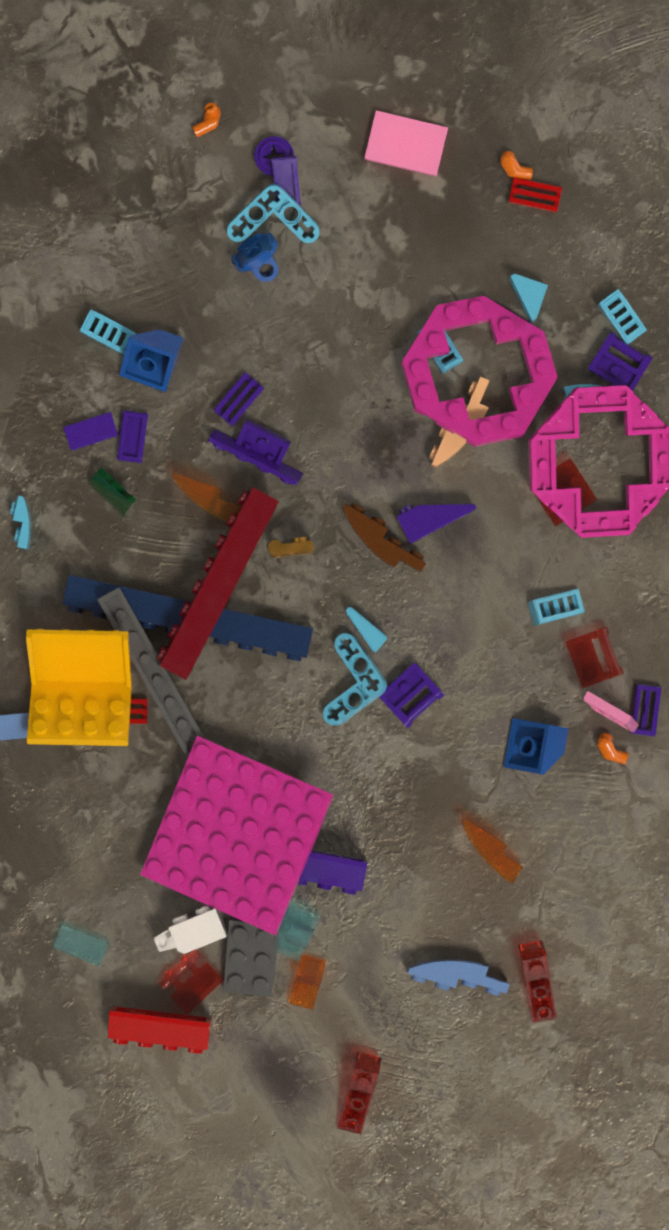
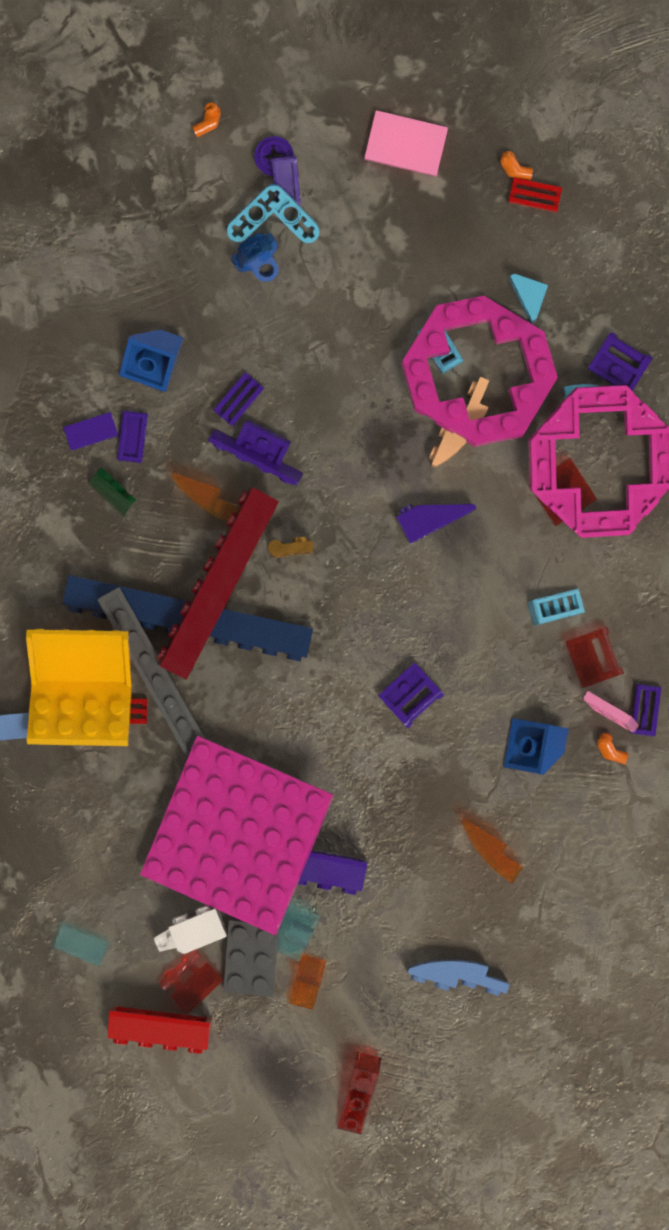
medium azure slope [10,496,31,550] -> none
medium azure slope [80,309,136,355] -> none
medium azure beam [323,633,387,726] -> none
reddish brown slope [343,503,426,573] -> none
medium azure slope [346,607,387,653] -> none
clear red slope [518,940,557,1023] -> none
medium azure slope [597,289,647,345] -> none

